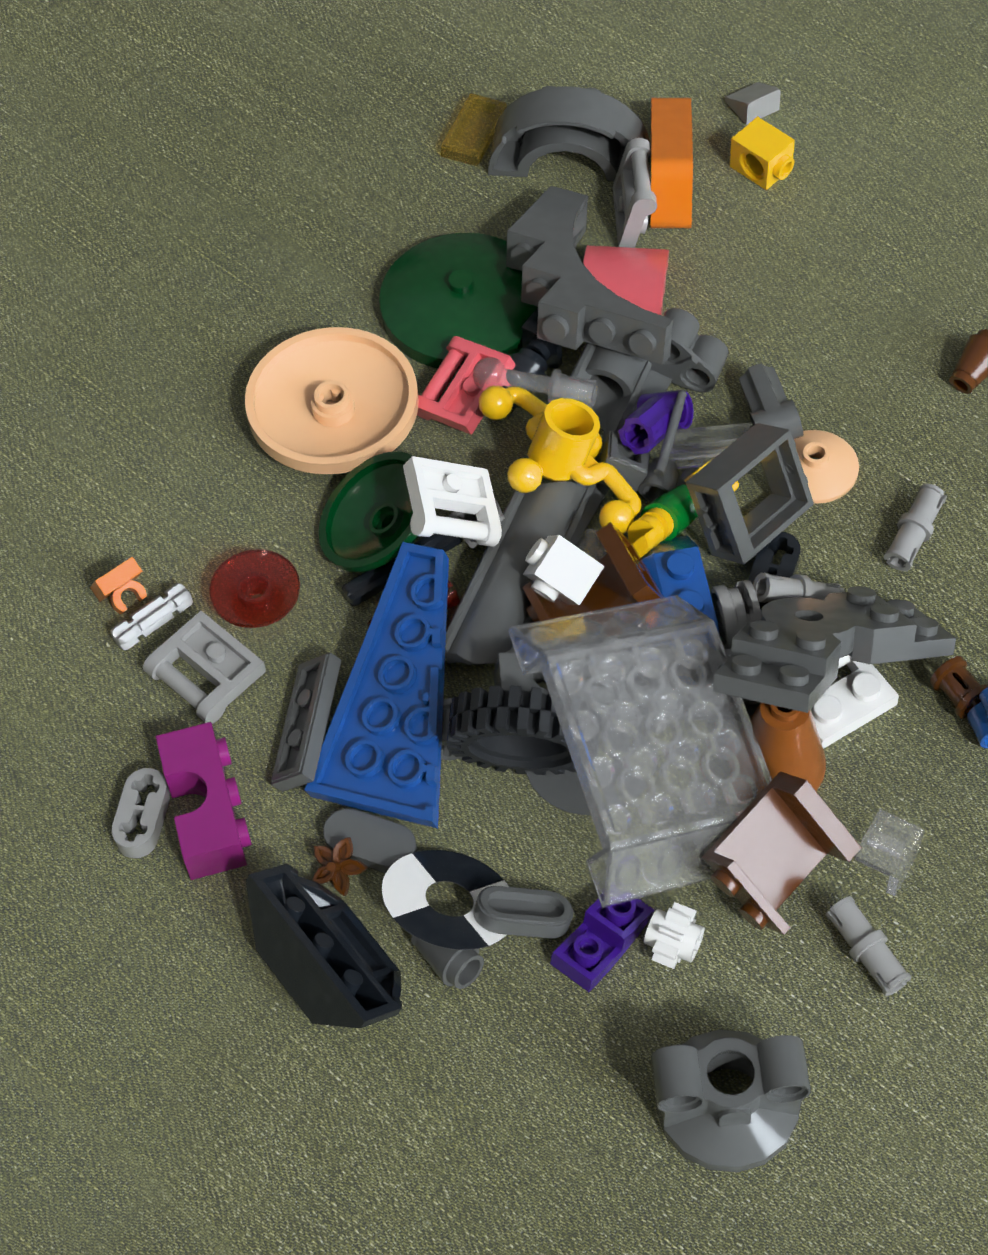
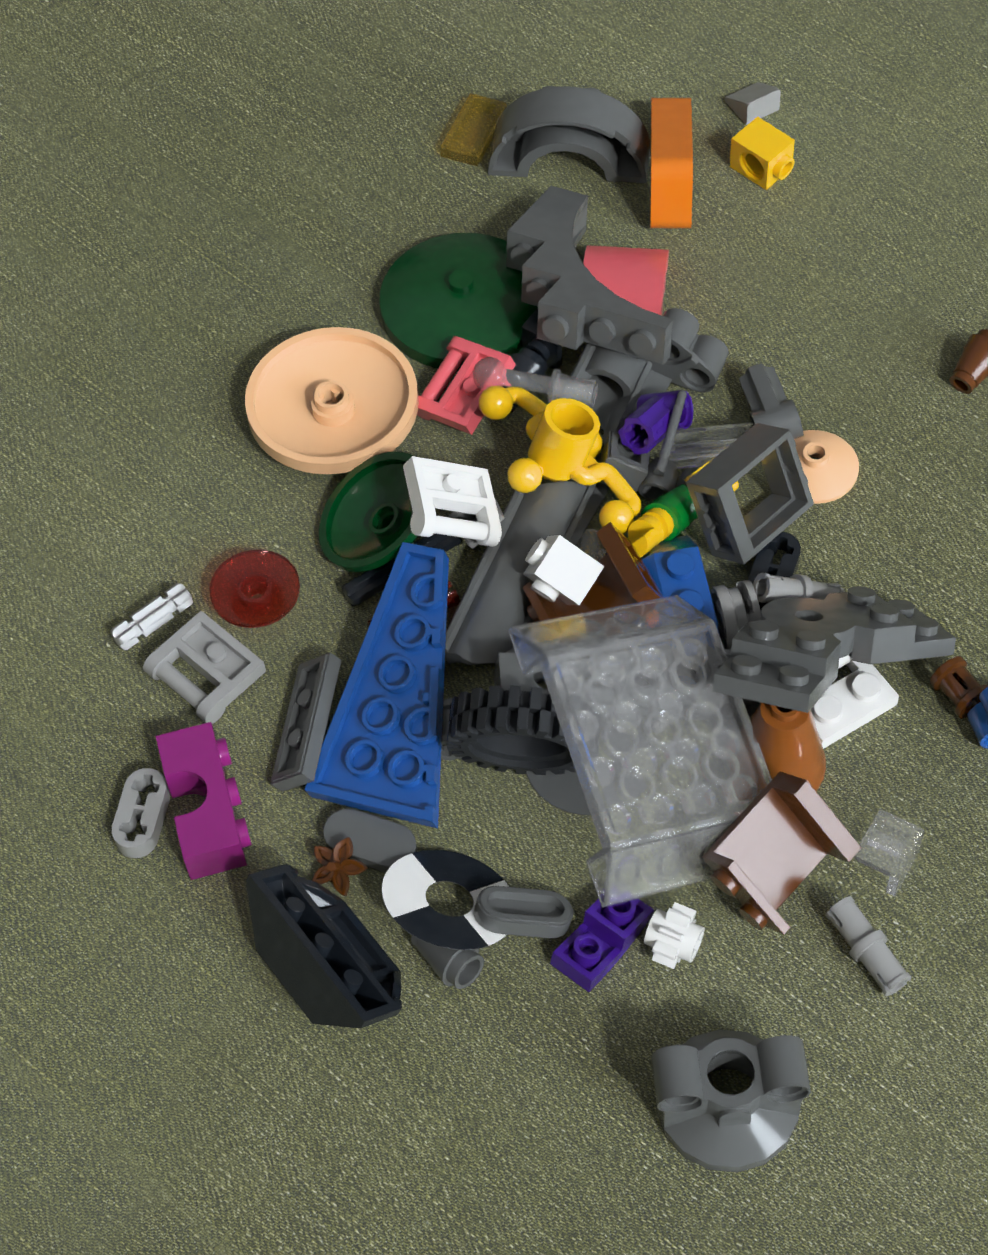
tile [90,557,147,614] -> none
light grey plate [612,138,657,248] -> none
light grey pin [884,483,947,571] -> none

